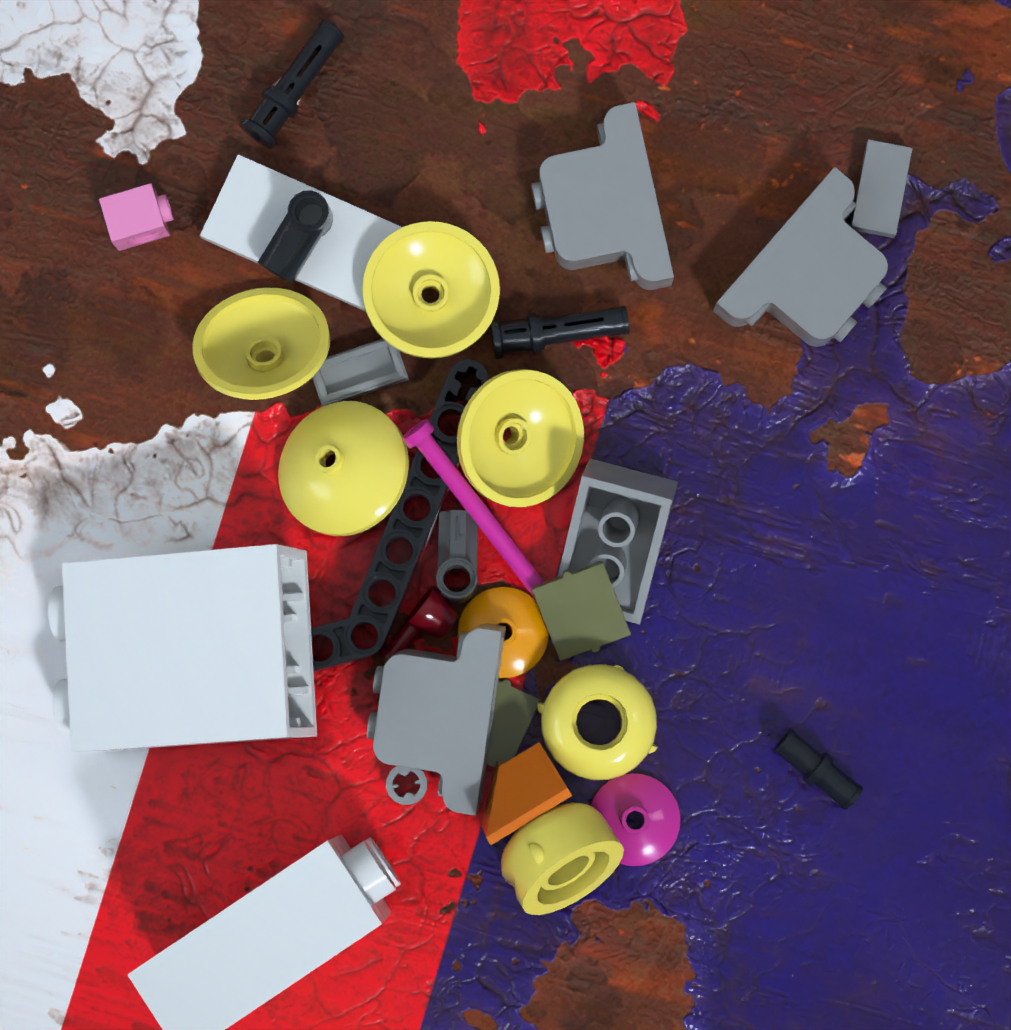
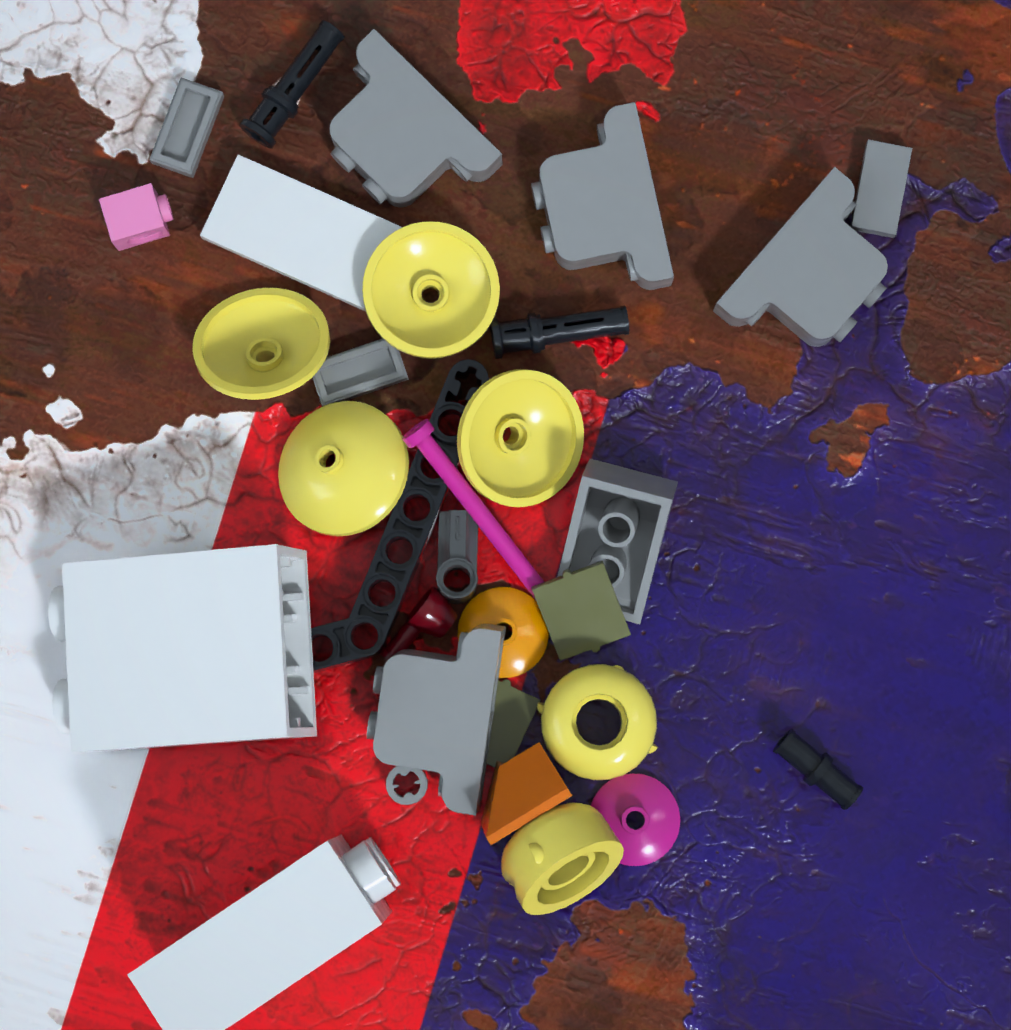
black piece [258,190,333,284] -> none
none -> light grey tile [149,77,224,178]
none -> light grey brick [330,29,502,207]

